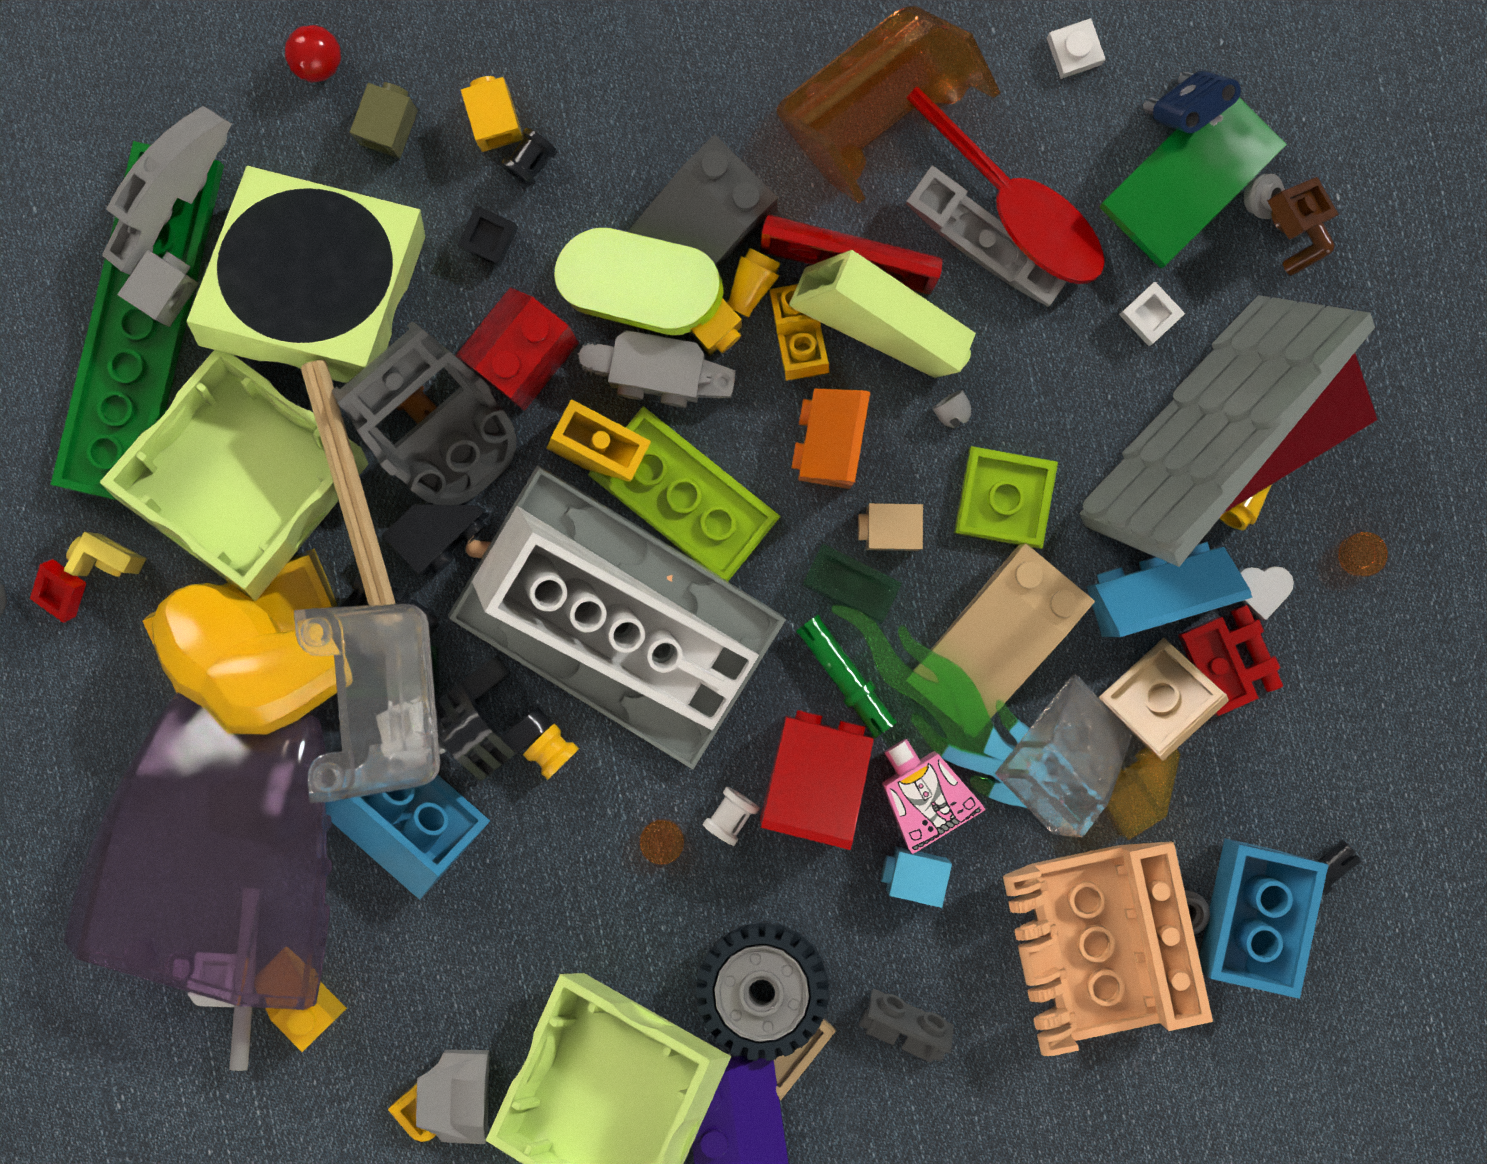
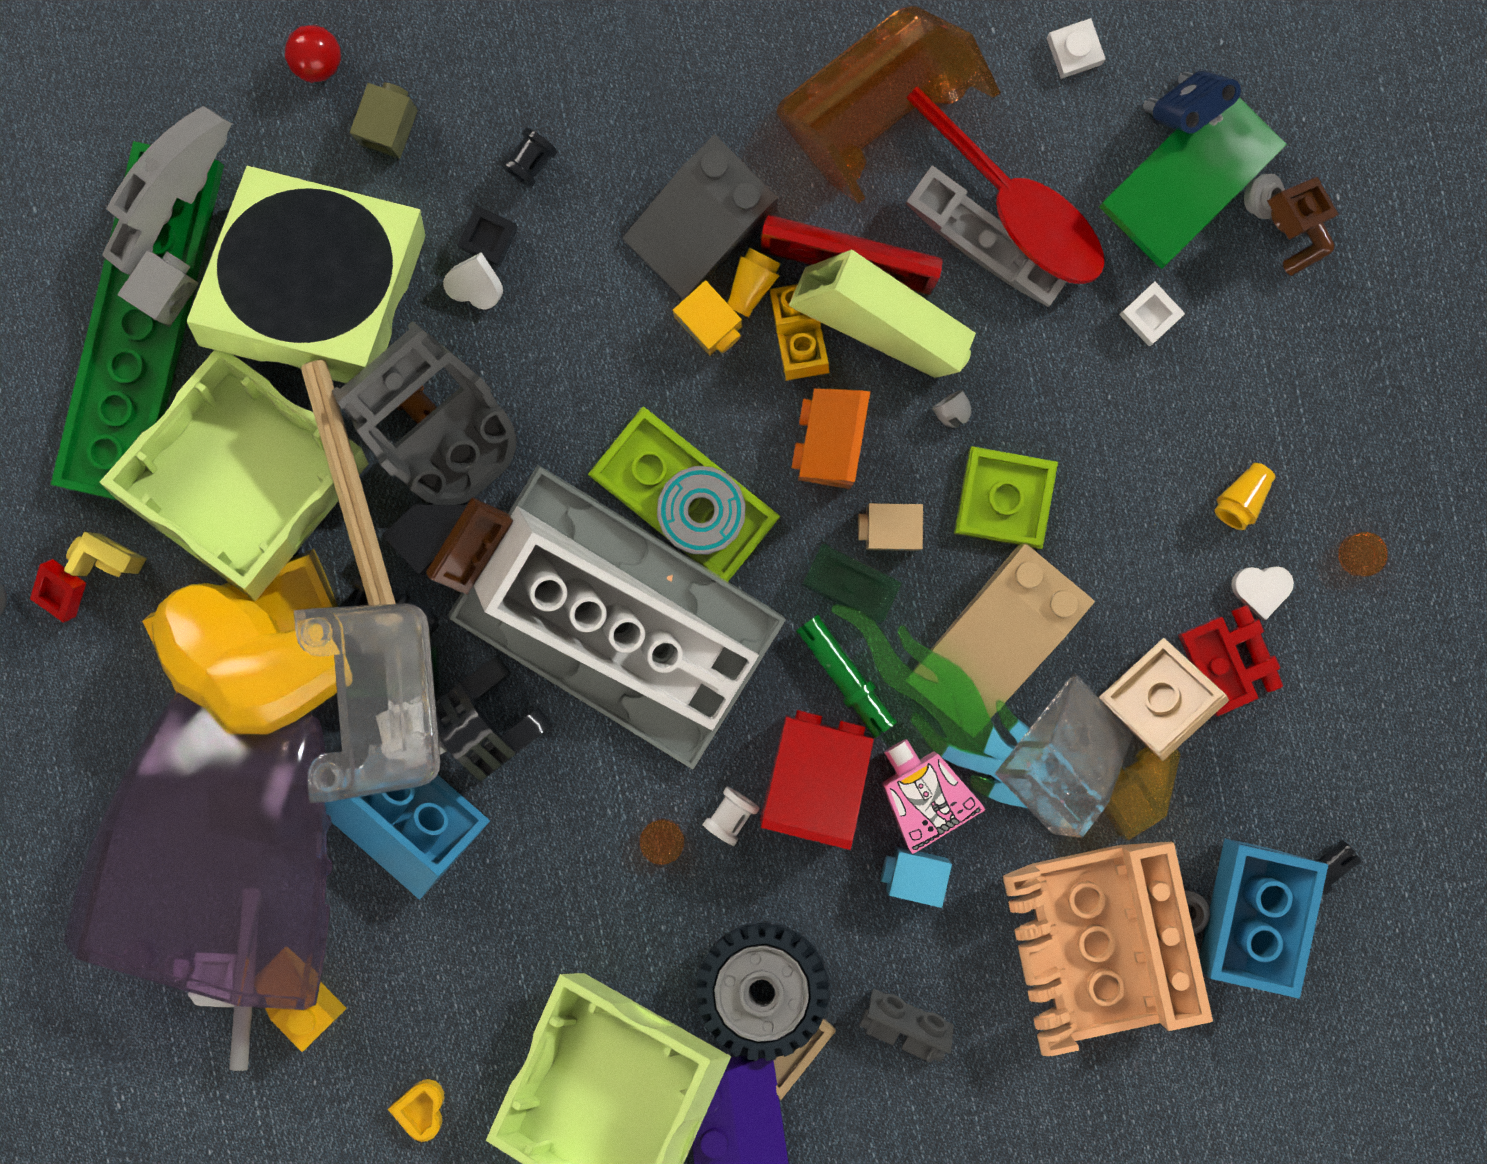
light grey slope [416,1050,489,1144] -> none
red slope [455,287,579,411] -> none
yellow brick [461,76,523,152] -> none
yellow wheel [523,723,579,780] -> none
yellow slope [546,399,651,482] -> none
tile [554,228,723,335] -> none
light grey hinge [577,330,736,408] -> none
light grey piece [1079,295,1378,567] -> none
dark azure slope [1087,542,1253,637] -> none
none -> reddish brown plate [426,497,514,595]
none -> white tile [443,252,503,310]
none -> light grey tile [657,466,745,555]

